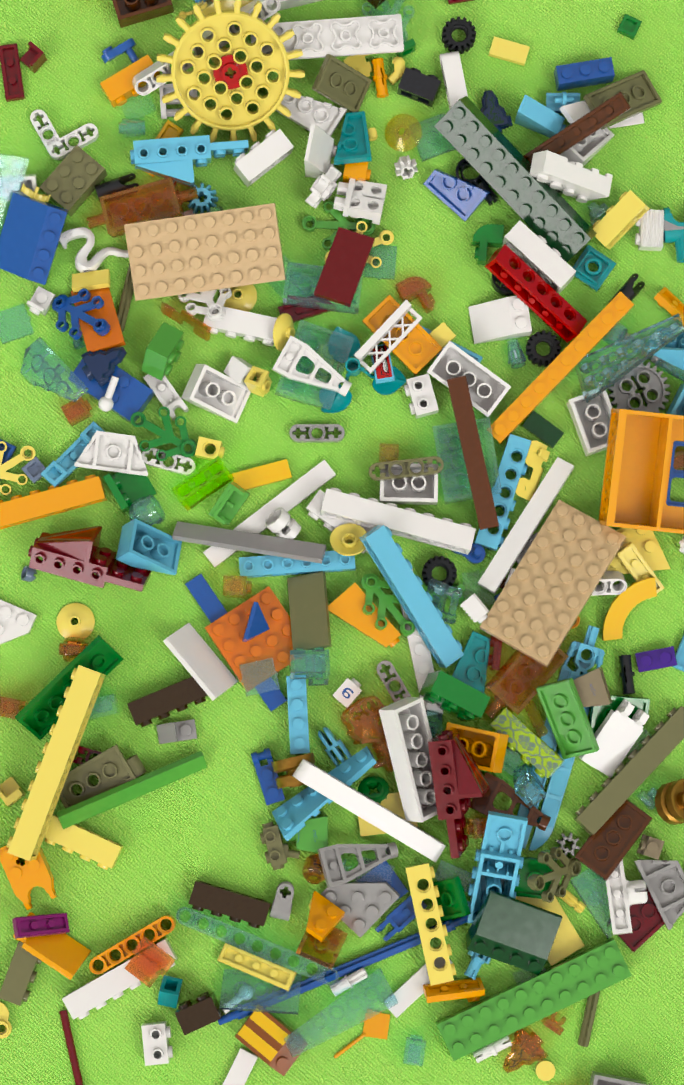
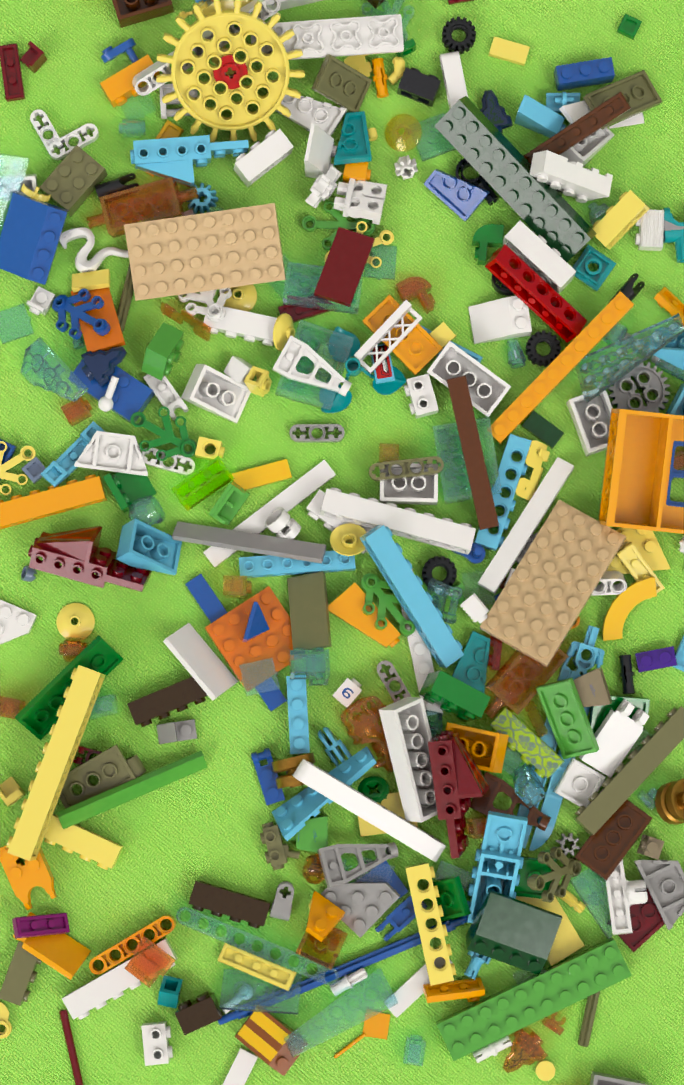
none -> white tile [553,758,606,807]

